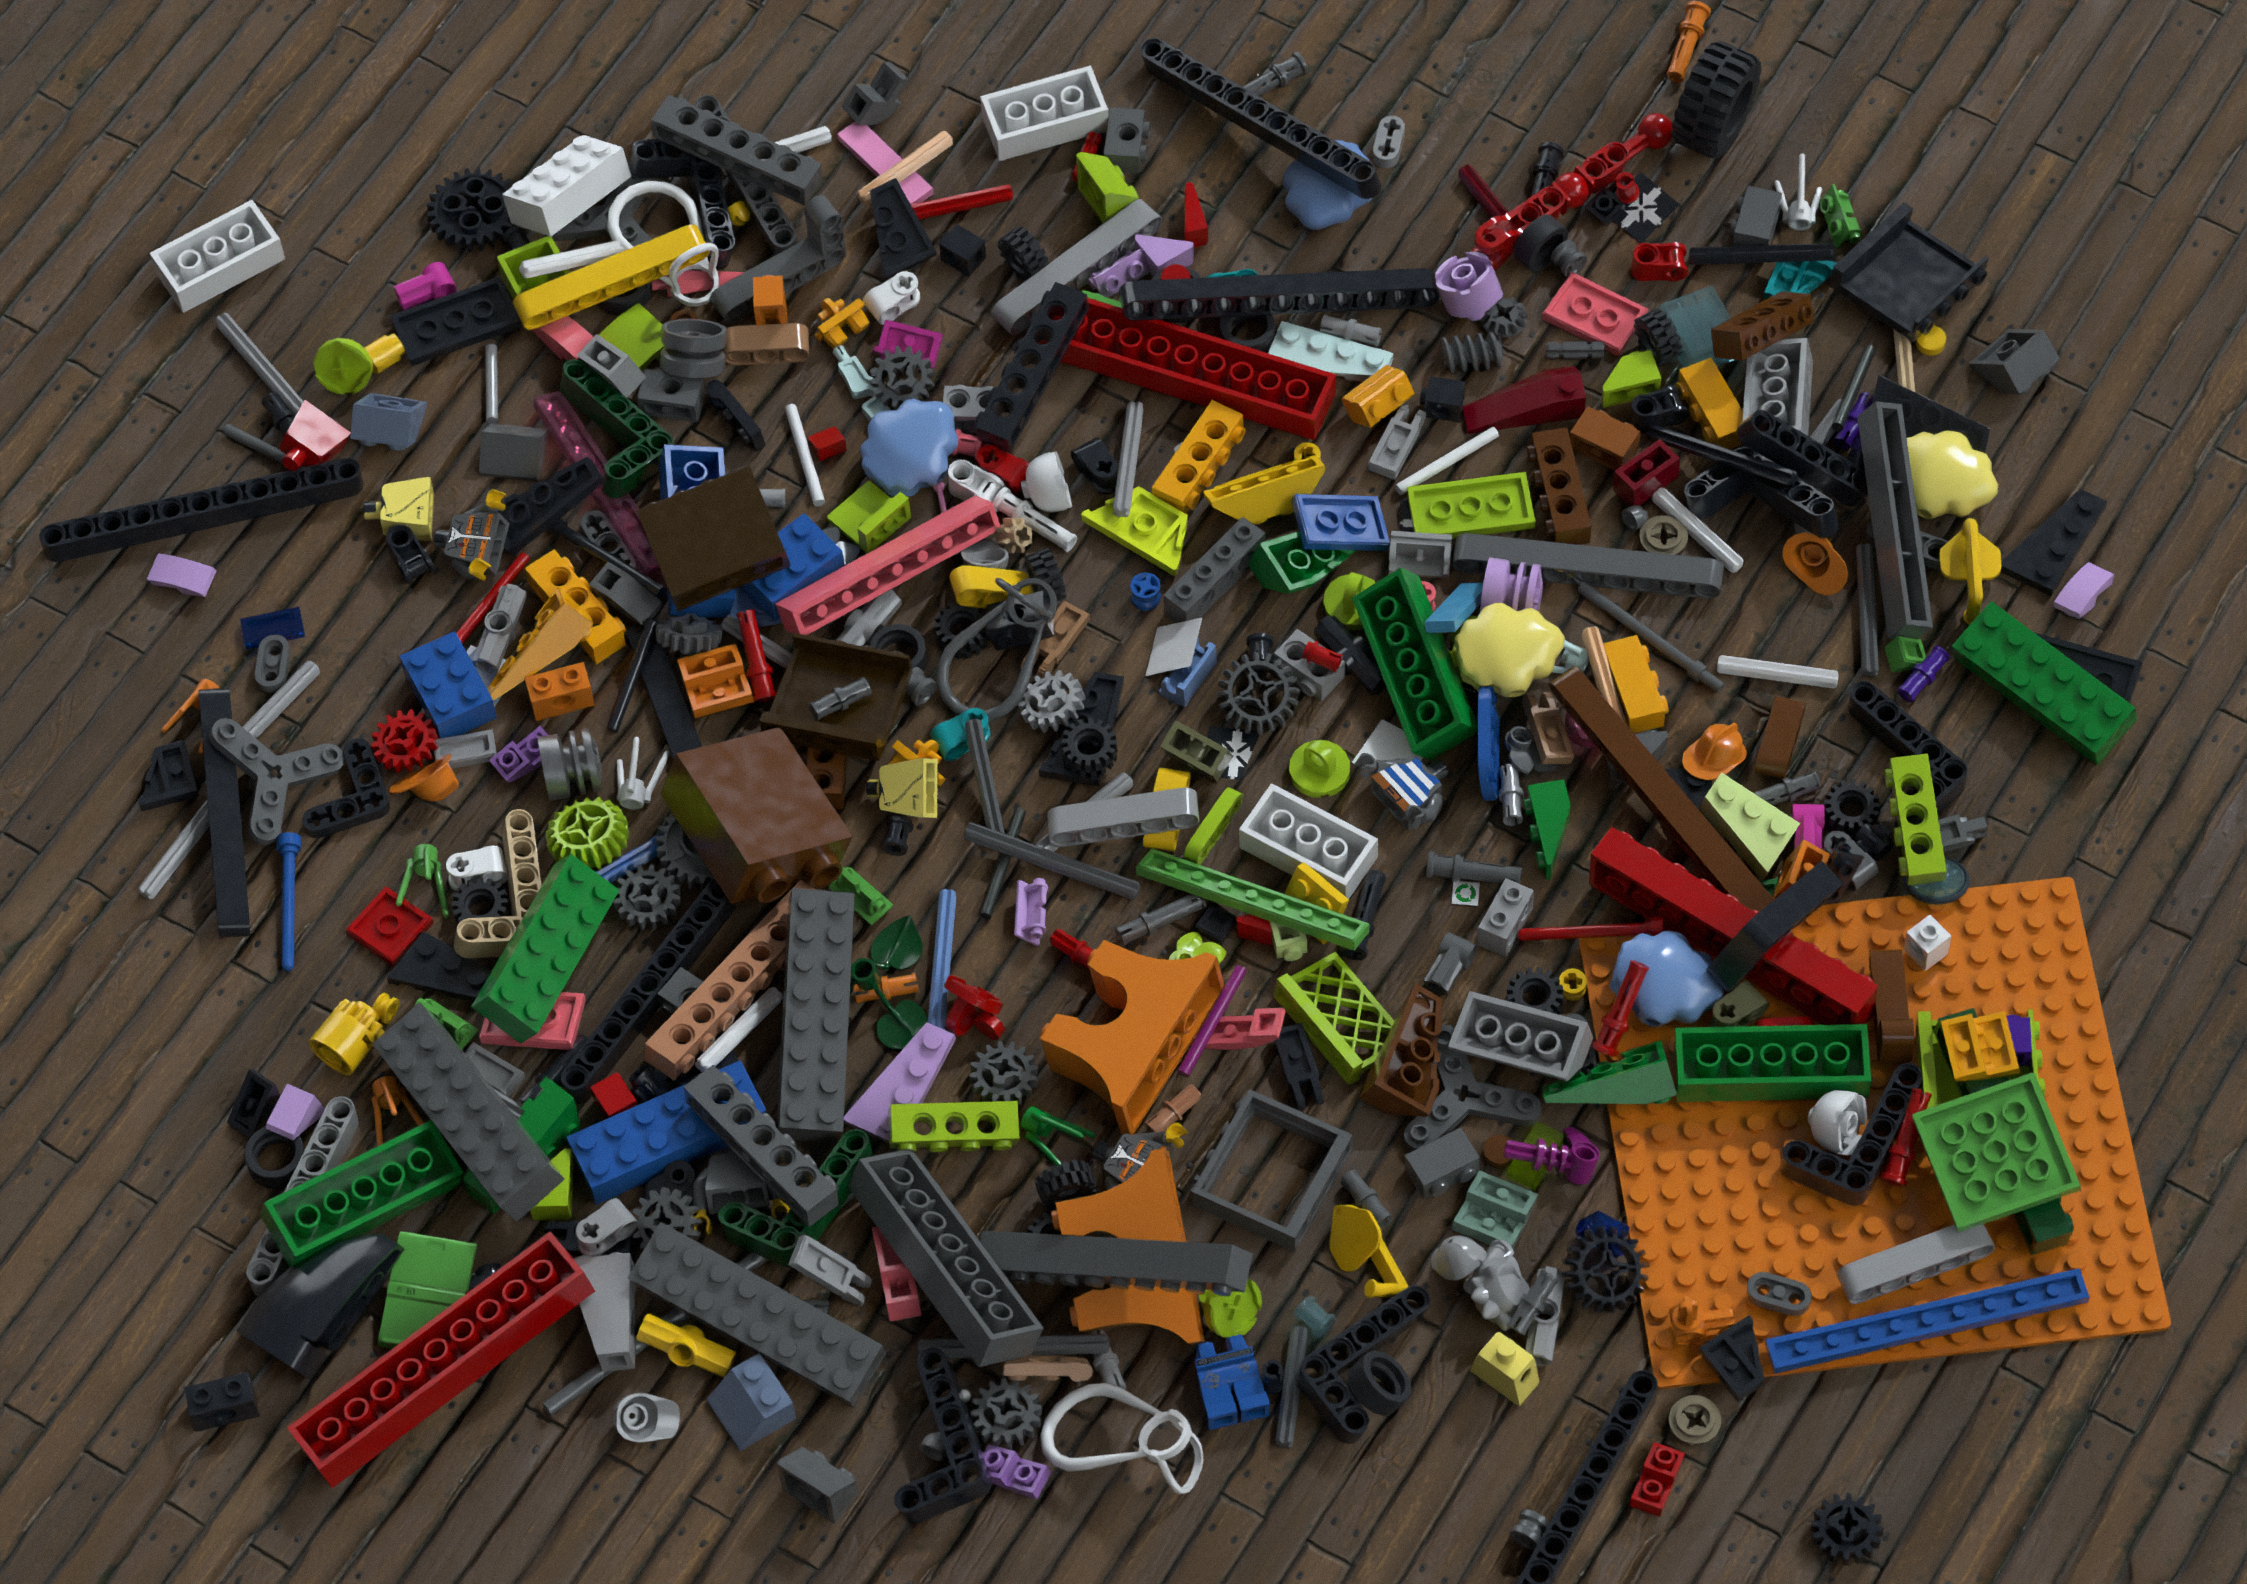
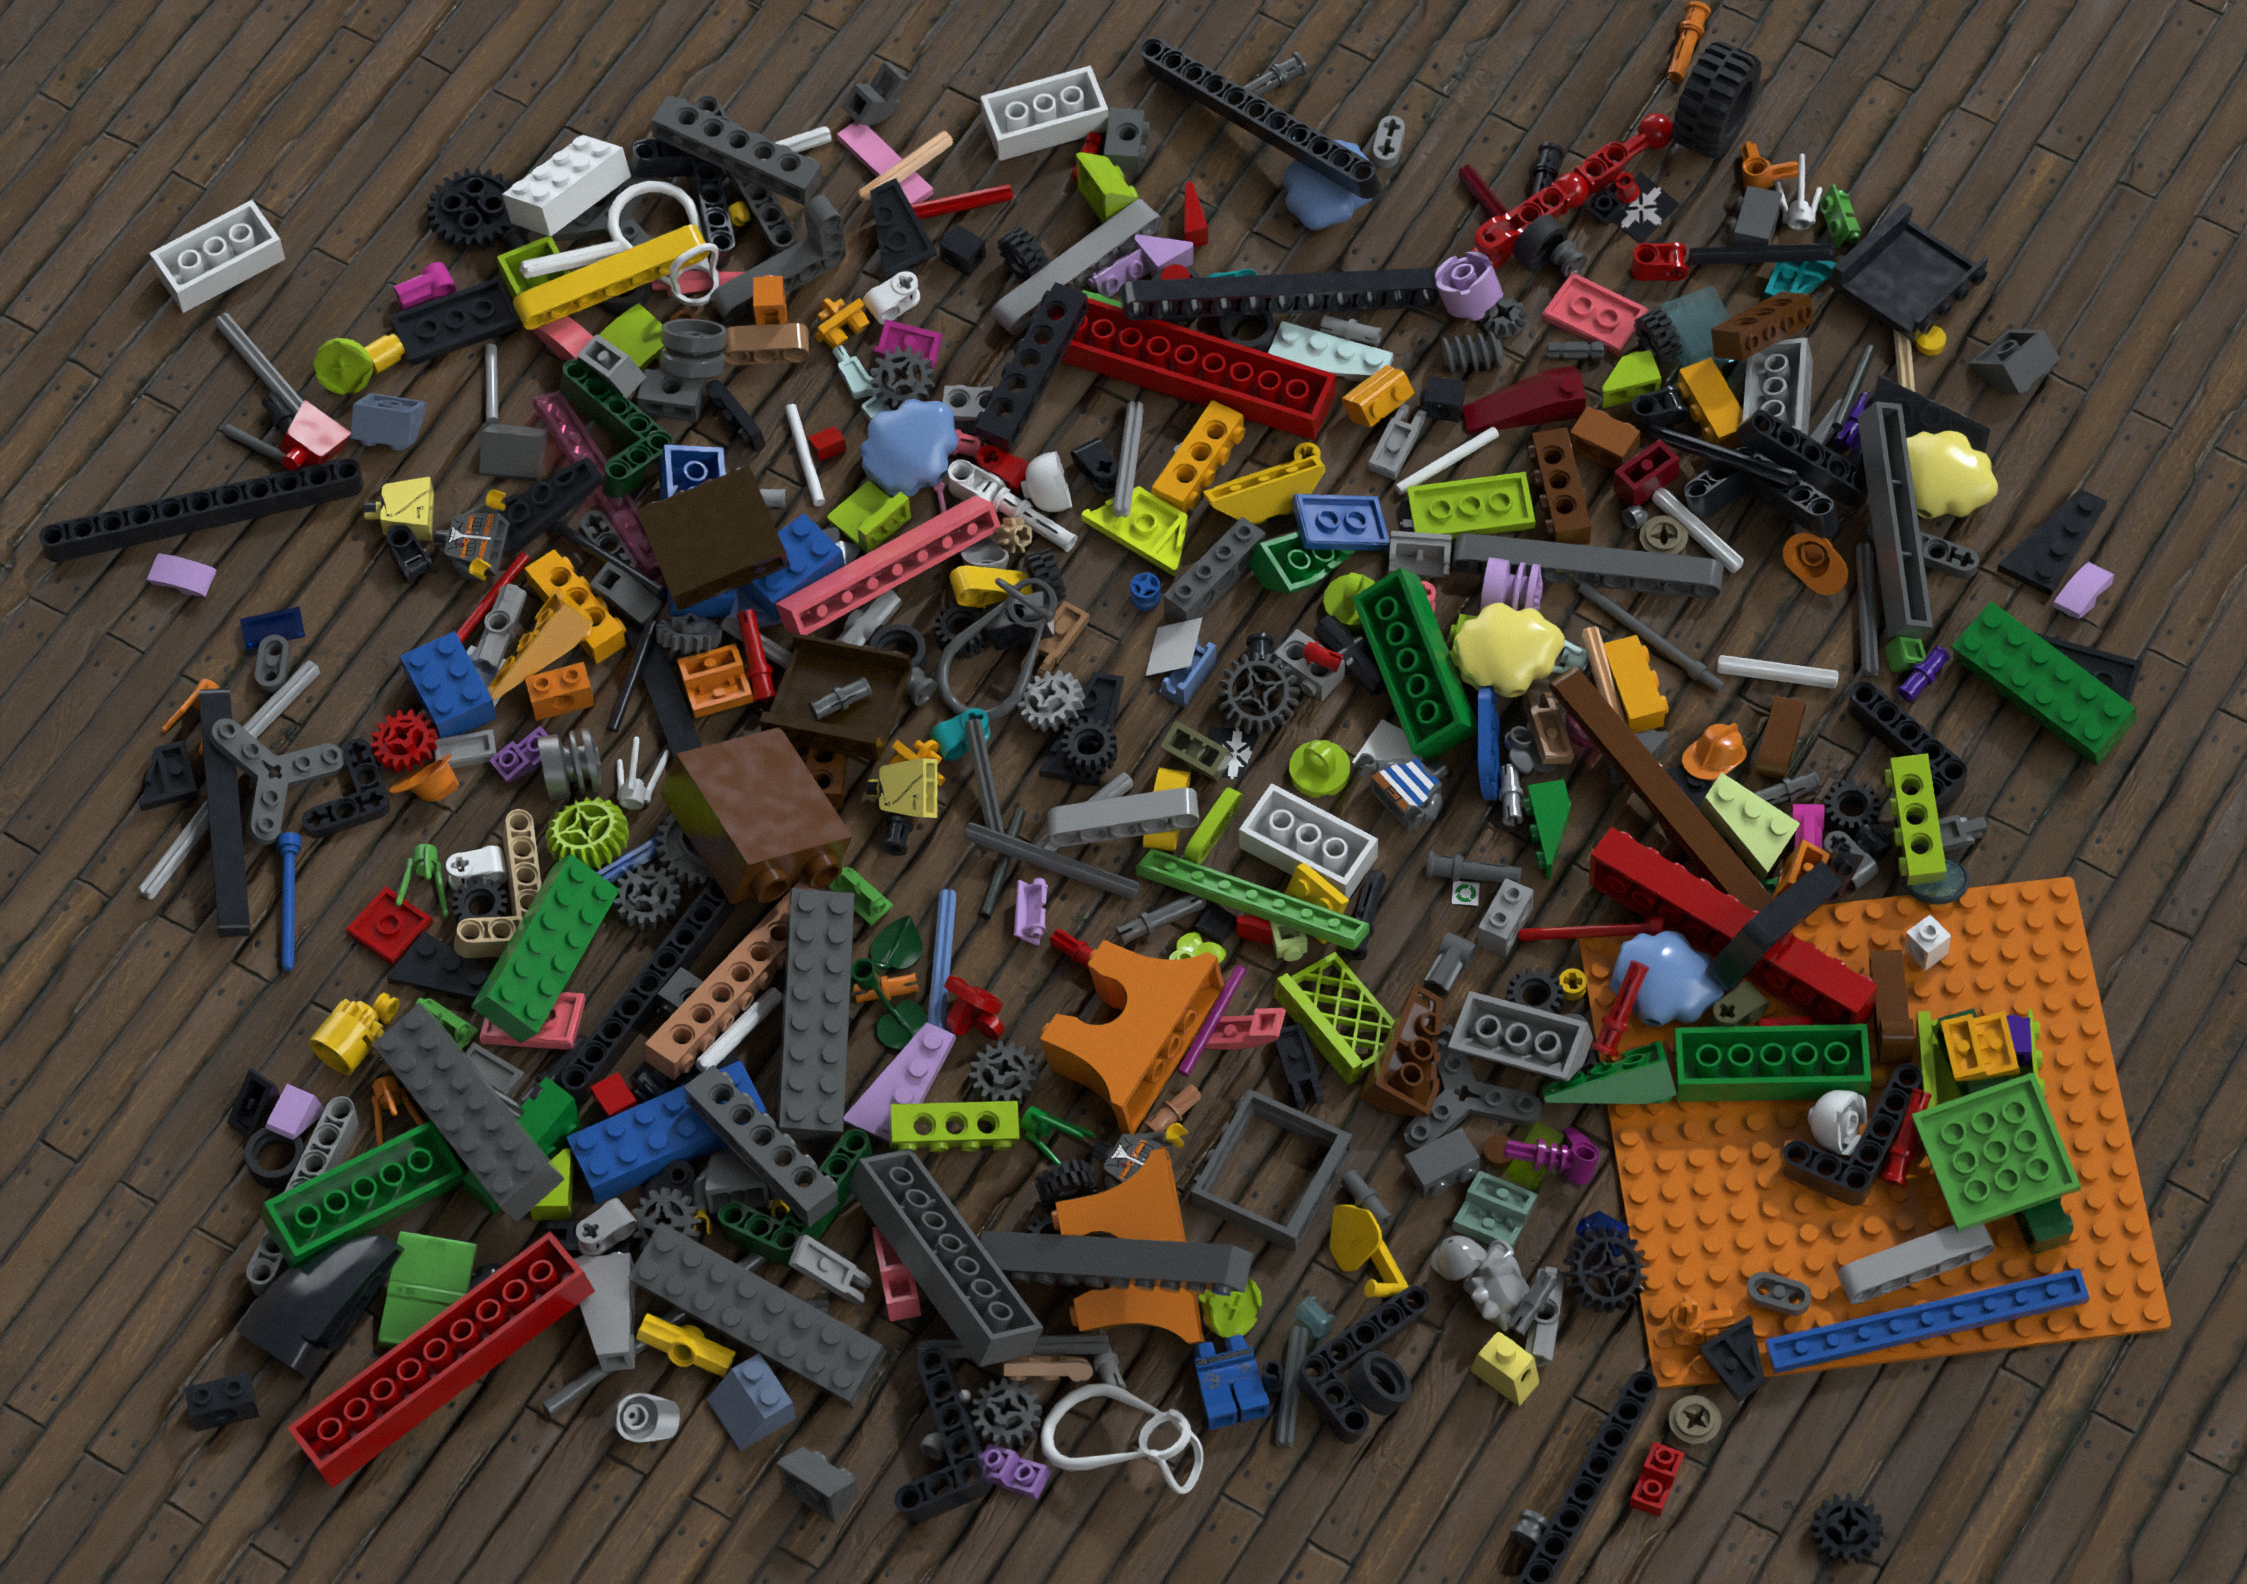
dark azure tile [1425,583,1483,633] -> none
yellow piece [1939,518,2001,625] -> none
none -> orange axle [1740,141,1798,191]

